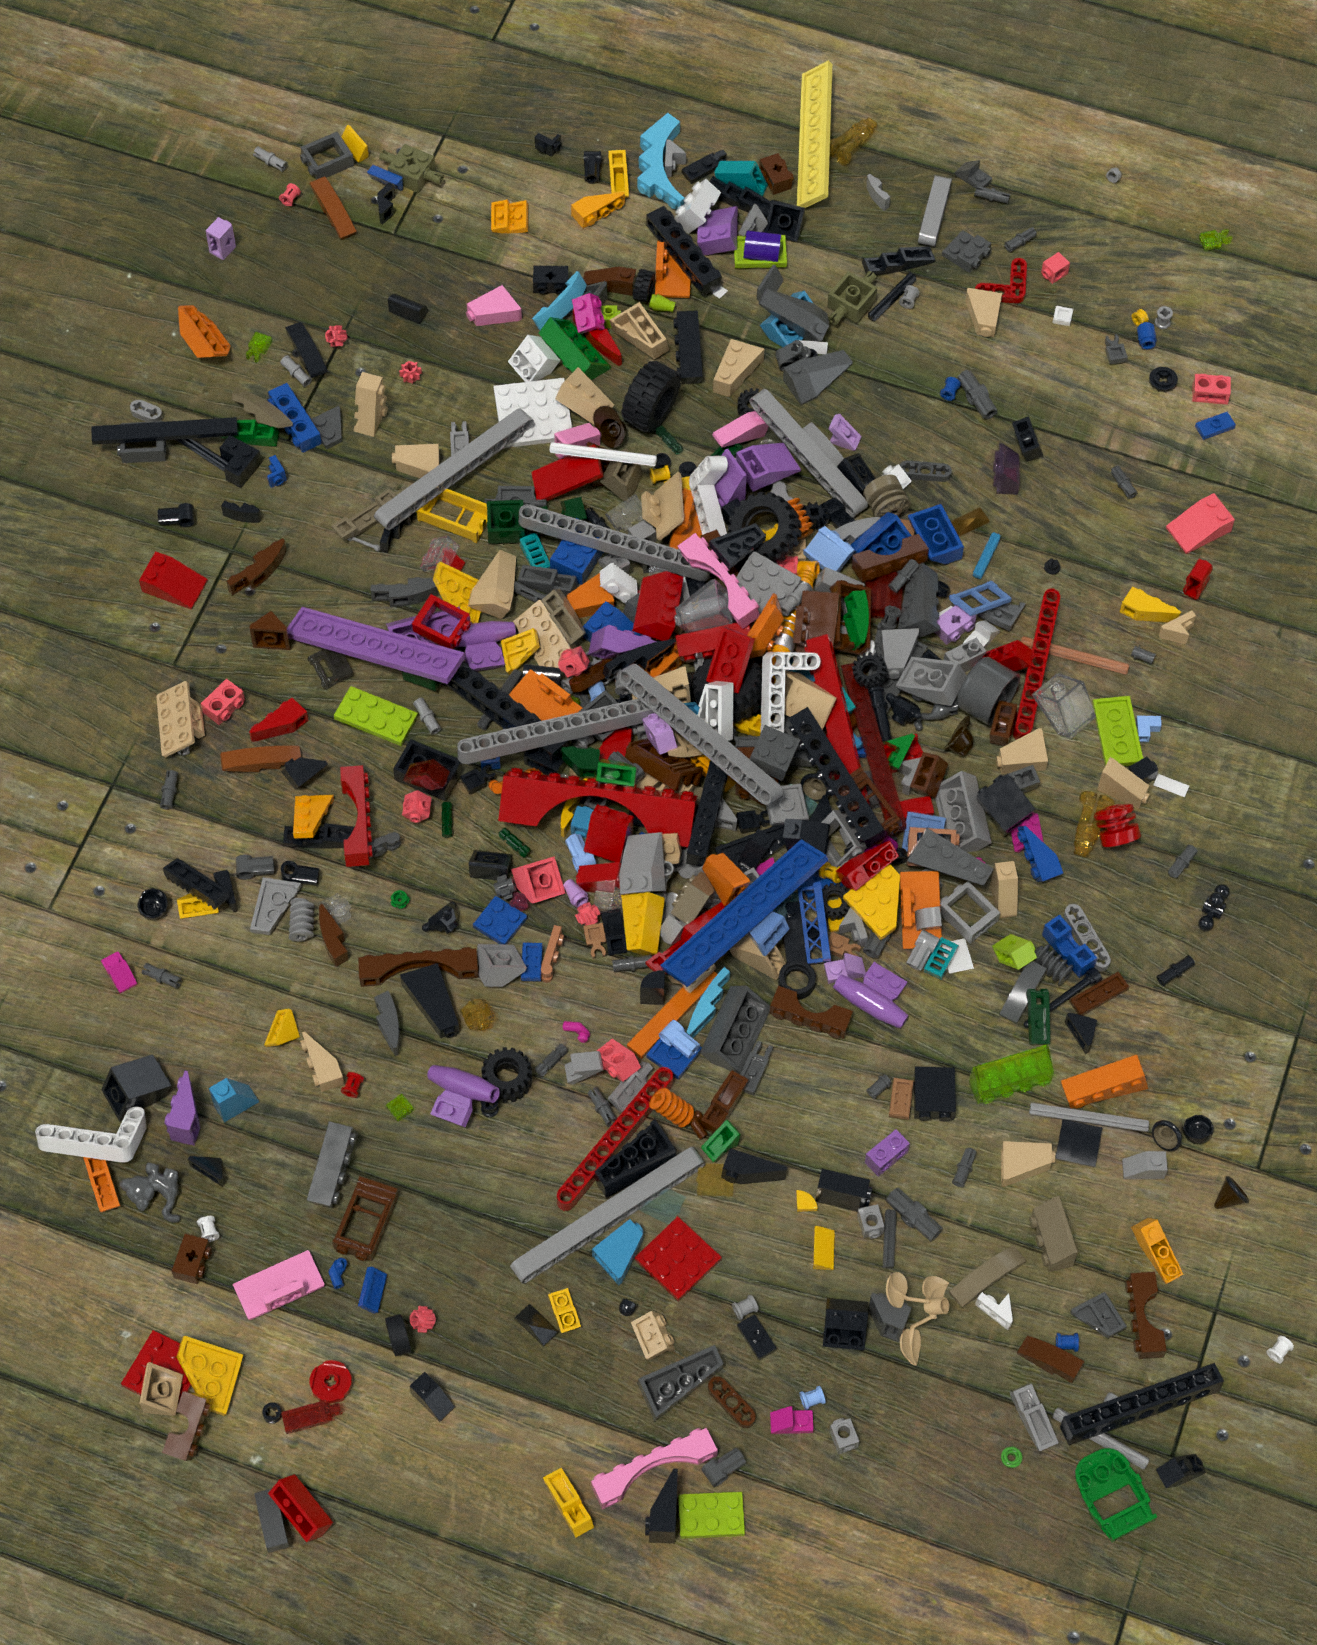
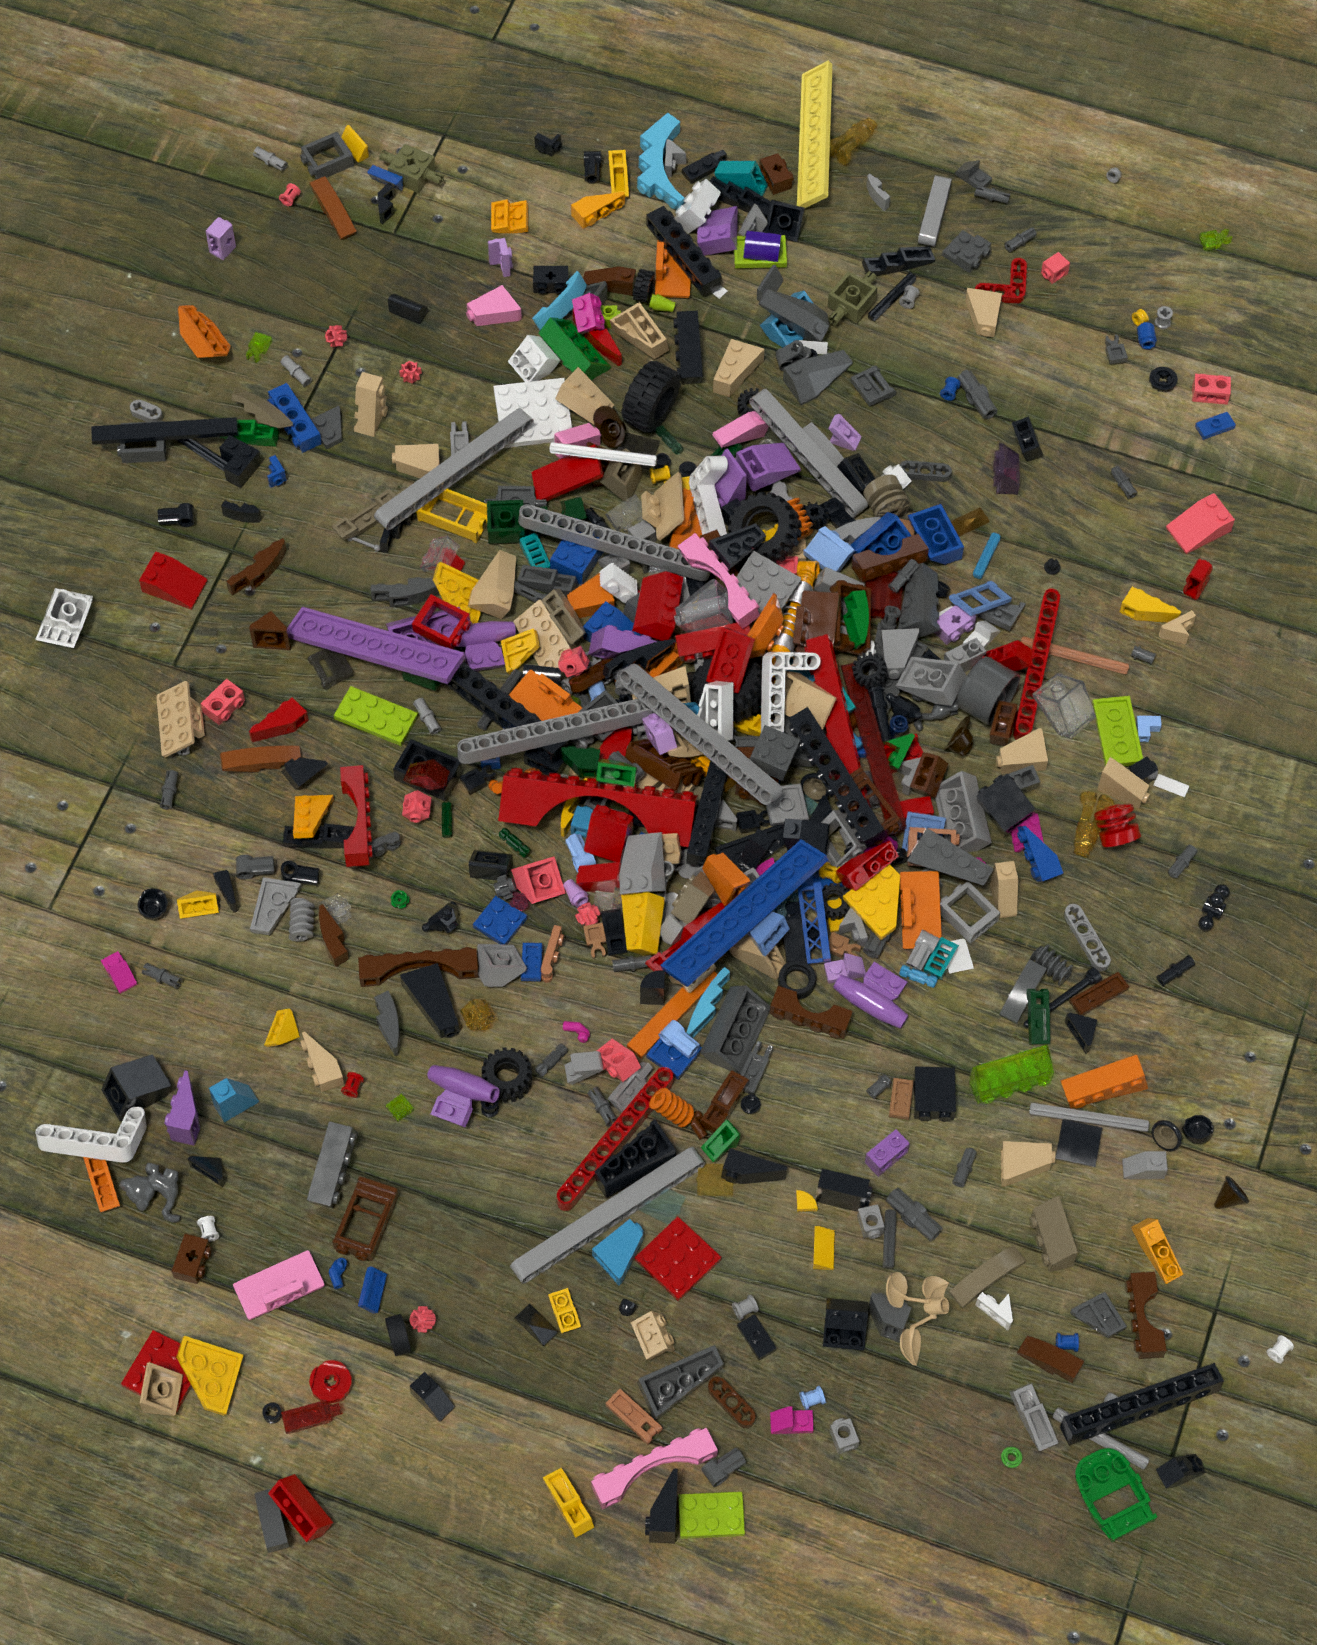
reddish brown arch [162,1391,212,1461] -> none
black gear [163,858,230,910] -> none
black slope [285,322,328,378] -> none
light grey pin [780,583,810,616] -> none
light grey brick [915,907,942,931] -> none
lime brick [992,934,1037,970] -> none
blue arch [1042,915,1097,978] -> none
white tile [1053,306,1073,326] -> none
none -> white slope [35,588,93,648]
none -> lavender bracket [488,238,513,277]
none -> nougat plate [605,1389,663,1445]
none -> clear smoke hinge [617,433,660,470]
none -> black plate [741,1094,761,1114]
none -> dark grey plate [850,366,896,407]
none -> dark blue cone [890,715,908,739]
none -> dark azure axle [899,965,938,988]

